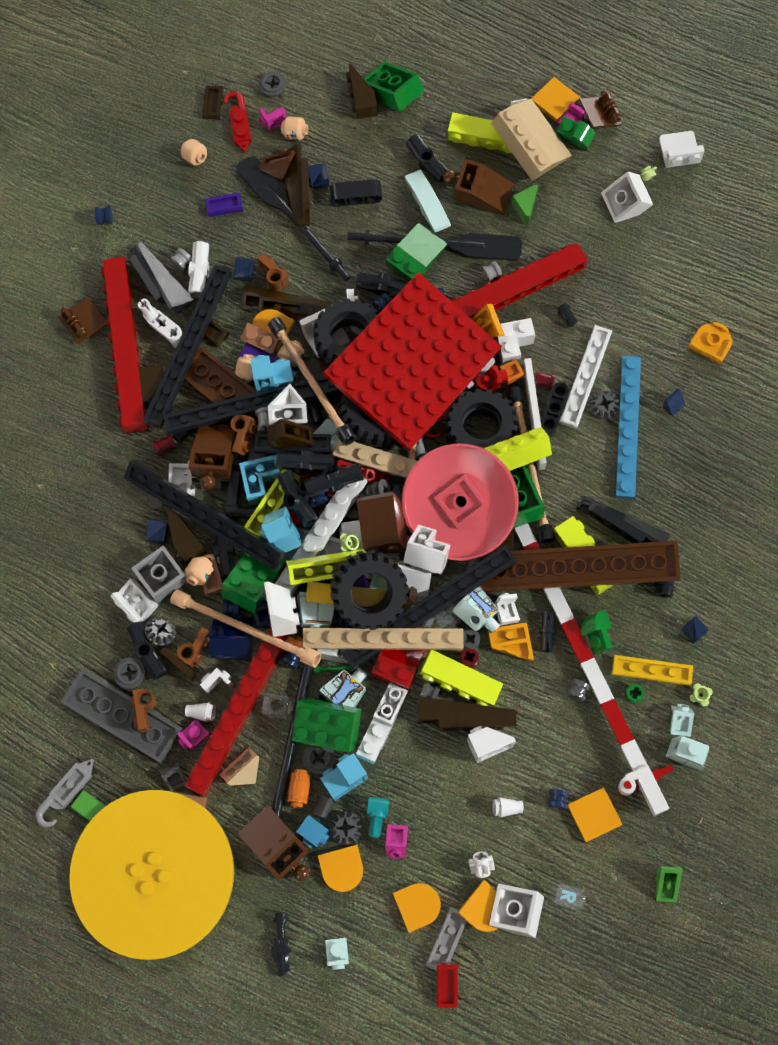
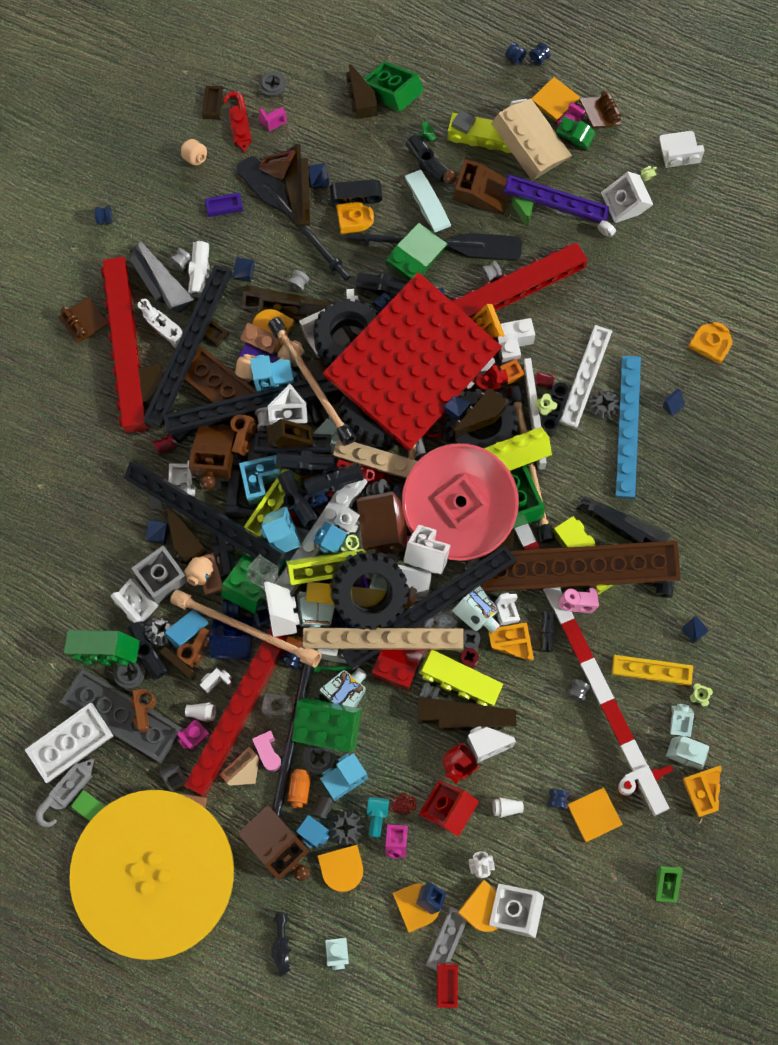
dark orange plate [257,253,289,291] -> none
light nougat head [281,116,308,141] -> none
white slope [356,683,408,764] -> none
clear brick [553,883,586,912] -> none
black pin [557,303,578,328] -> none
green brick [581,610,612,655] -> none
green bush [625,684,645,703] -> none
none -> white plate [25,703,113,783]
none -> green brick [64,630,140,667]
none -> dark azure slope [164,609,208,648]
none -> clear brick [246,554,279,590]
none -> bright pink leg [252,730,282,772]
none -> light grey wheel [287,270,309,292]
none -> dark azure brick [314,522,347,554]
none -> white bracket [334,506,360,534]
none -> light orange tile [336,202,374,234]
none -> clear red plant [391,792,417,815]
none -> dark blue slope [416,882,446,914]
none -> green plant [419,121,436,141]
none -> red slope [419,779,479,837]
none -> red helmet [442,743,480,784]
none -> dark blue slope [444,396,471,421]
none -> dark grey tile [451,110,476,134]
none -> dark brown slope [453,389,508,438]
none -> dark purple tile [503,174,609,224]
none -> dark blue wheel [505,42,527,65]
none -> dark blue wheel [529,43,551,66]
none -> yellowish green plate [534,394,557,415]
none -> bright pink leg [558,588,599,614]
none -> white tile [598,220,616,237]
none -> light orange wing [683,766,721,818]

